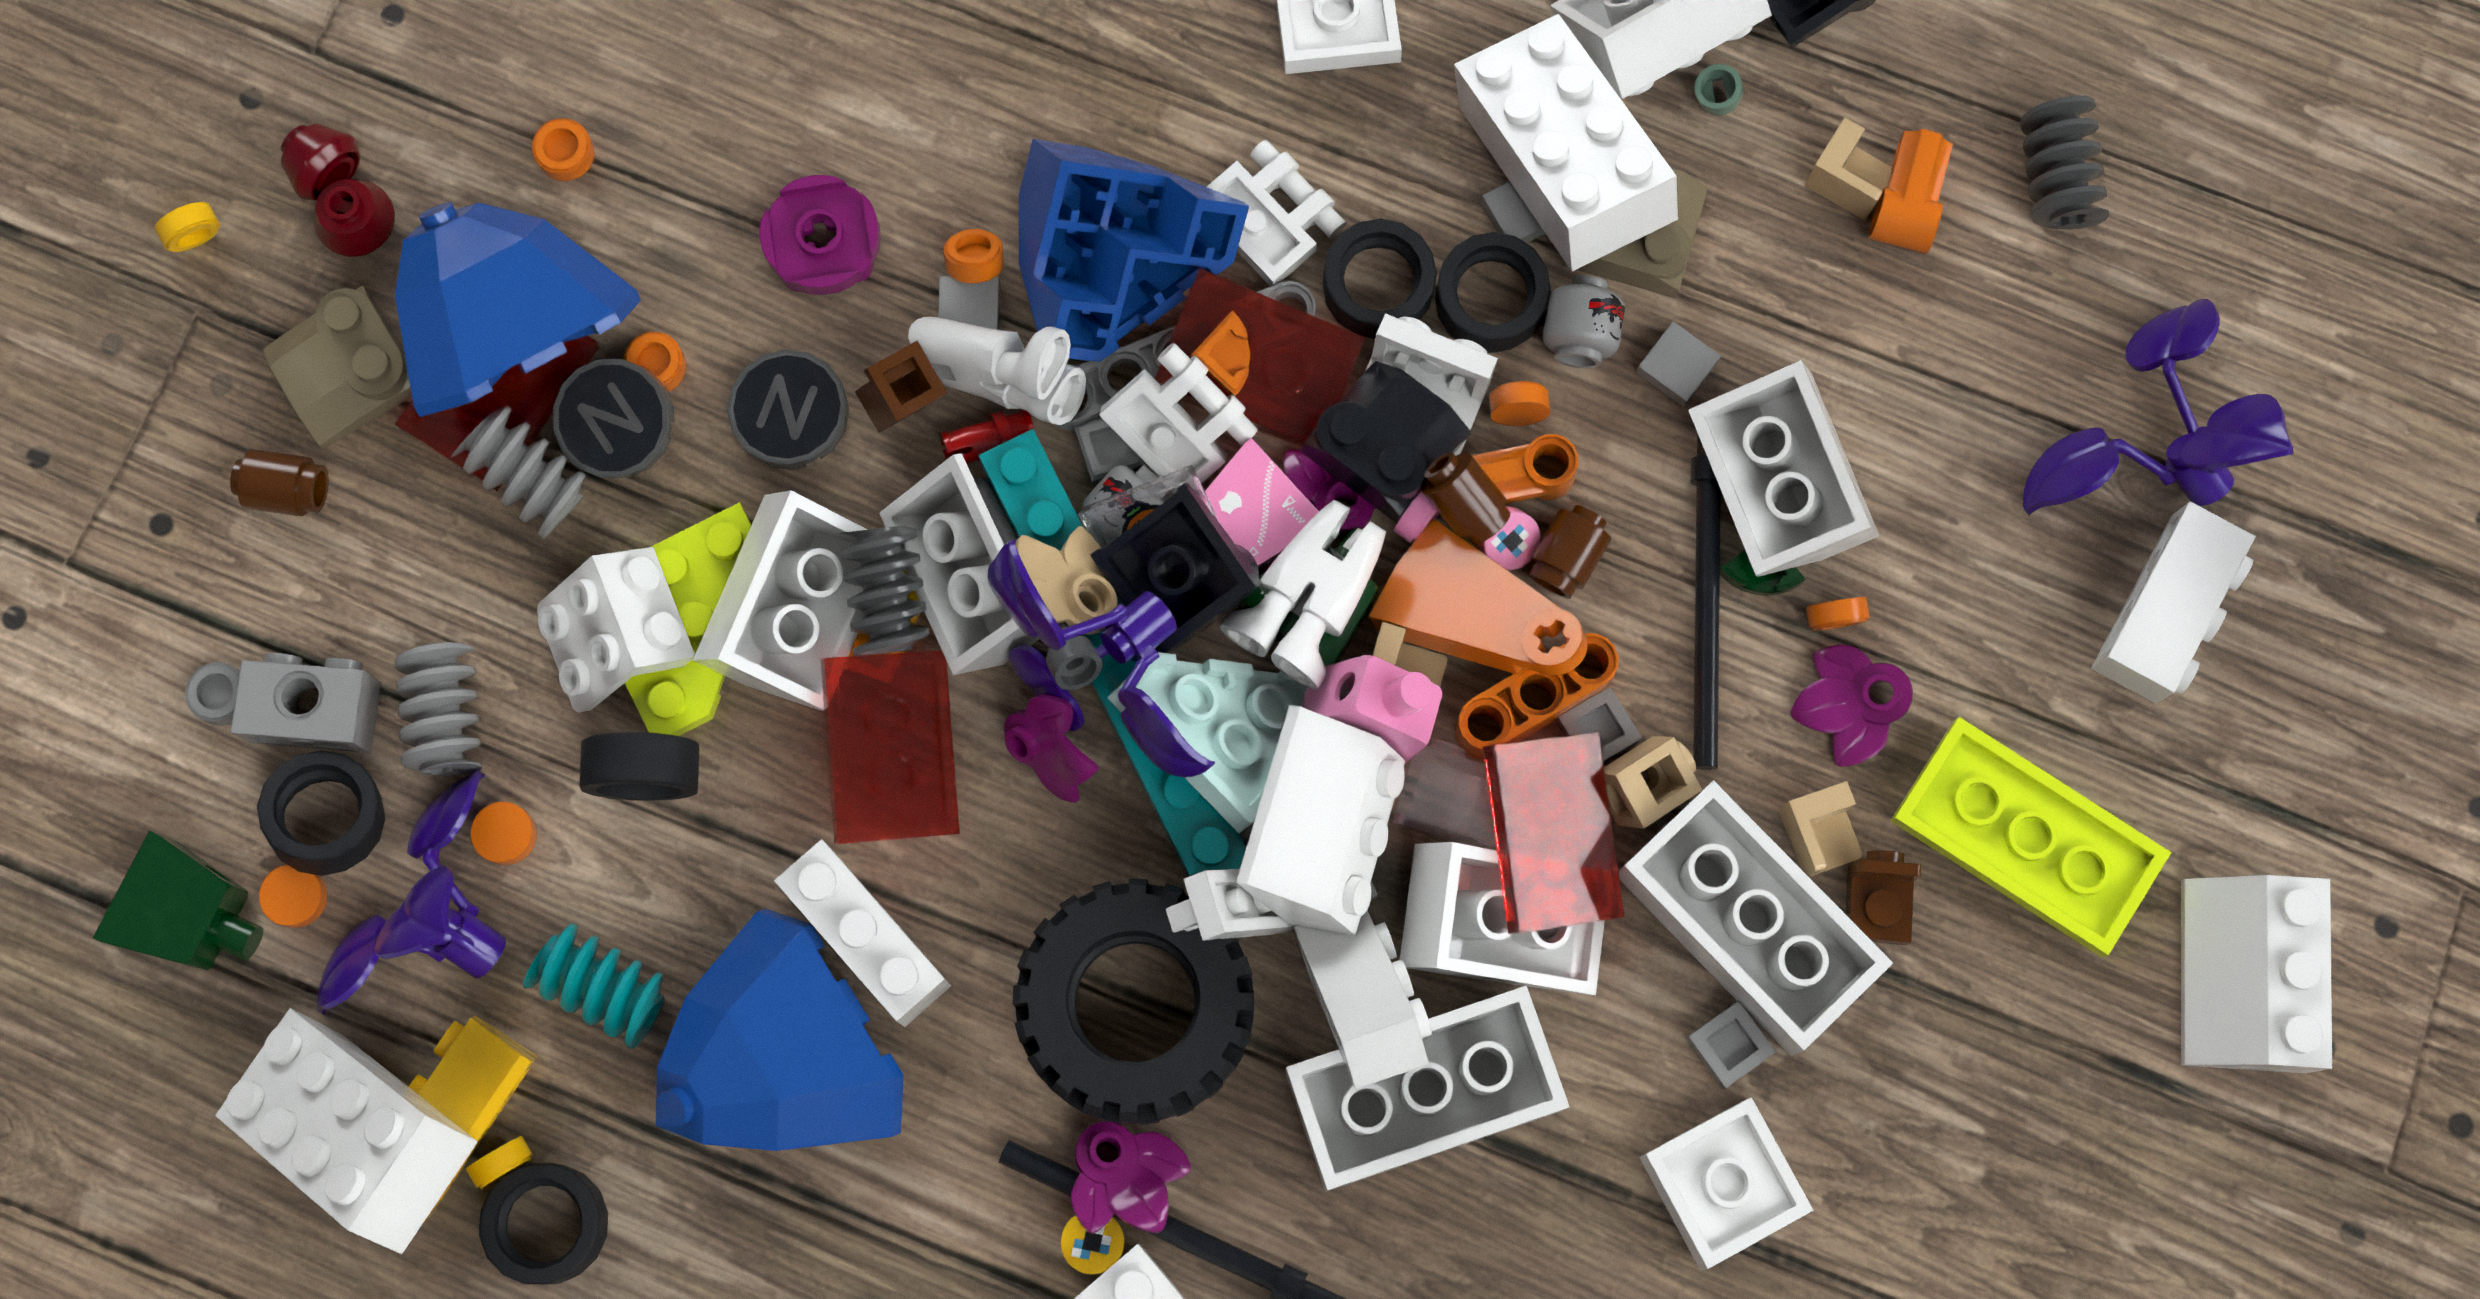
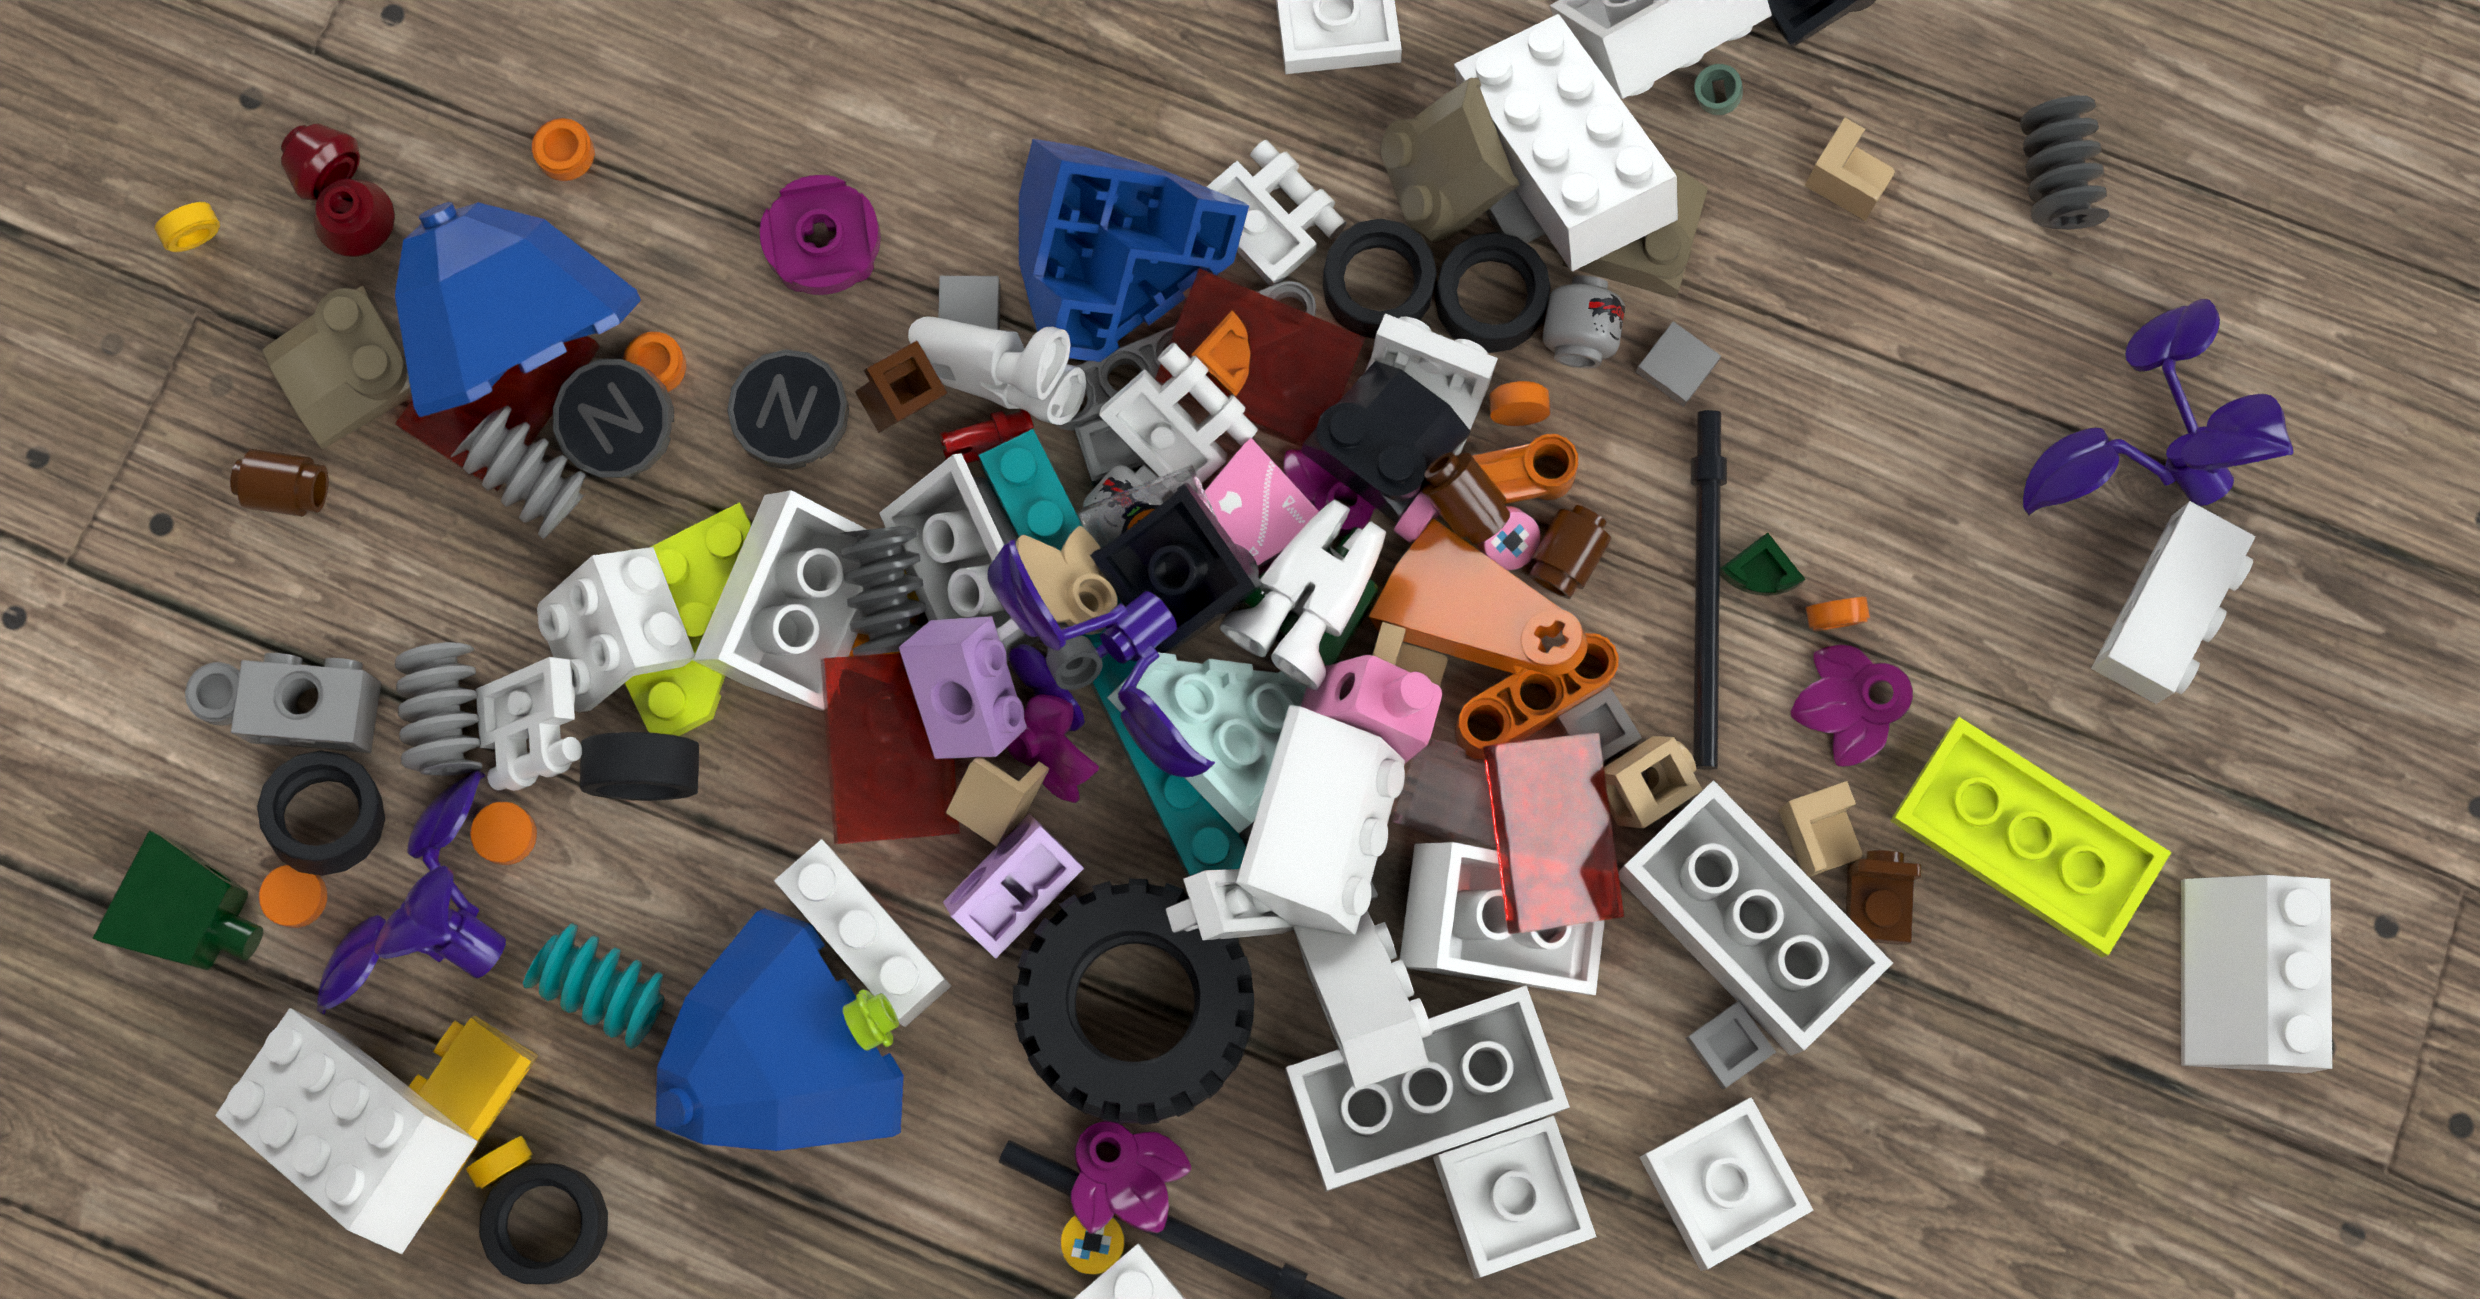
orange tile [944,229,1004,283] -> none
white slope [1688,360,1879,577] -> none
orange piece [1868,129,1953,255] -> none
none -> white plate [476,657,582,791]
none -> lime plate [843,989,899,1051]
none -> lavender brick [899,616,1027,759]
none -> lavender brick [943,813,1084,959]
none -> tan panel [946,757,1049,847]
none -> dark tan slope [1380,77,1520,241]
none -> white plate [1433,1116,1596,1279]

